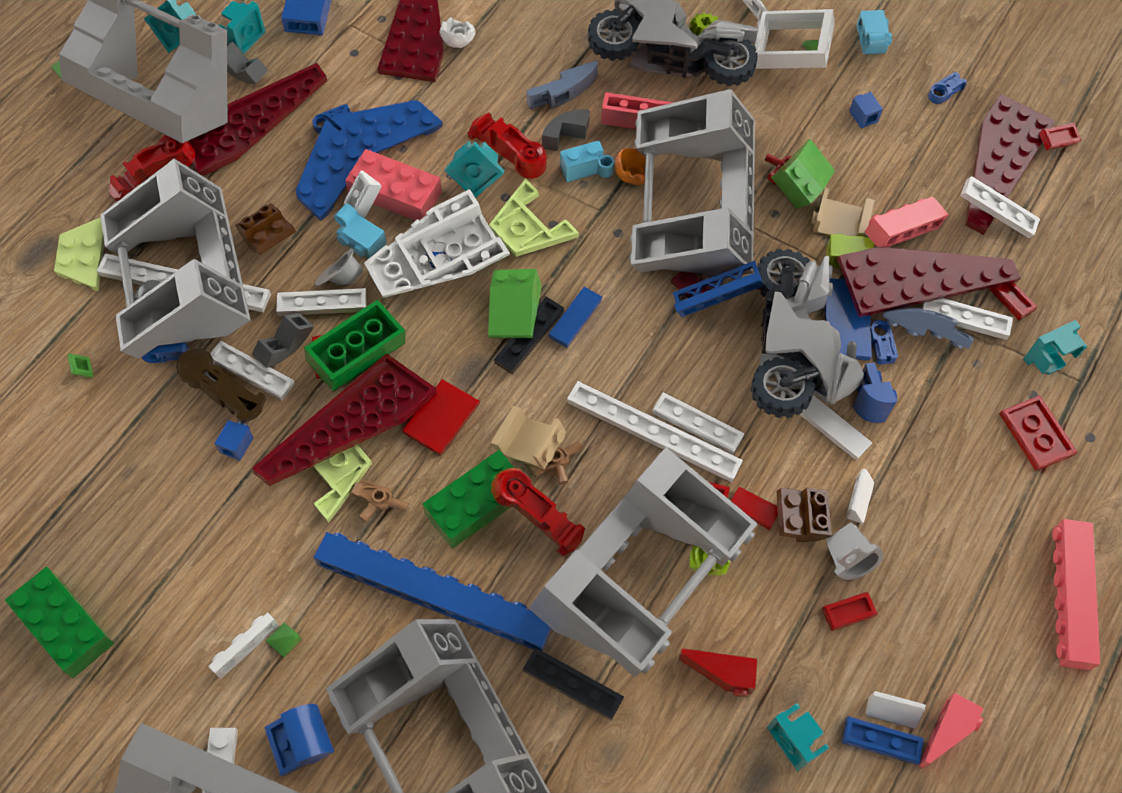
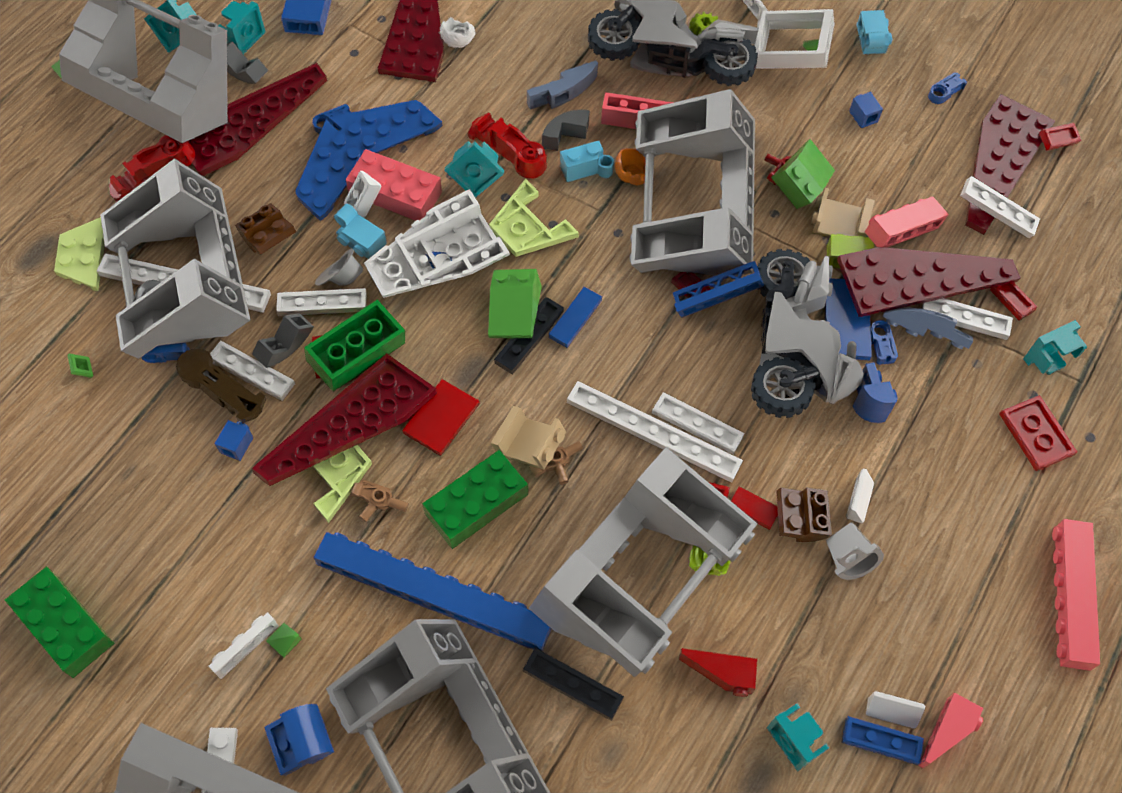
red piece [491,468,585,556] -> none
white tile [790,395,872,461] -> none
red tile [822,591,878,631] -> none

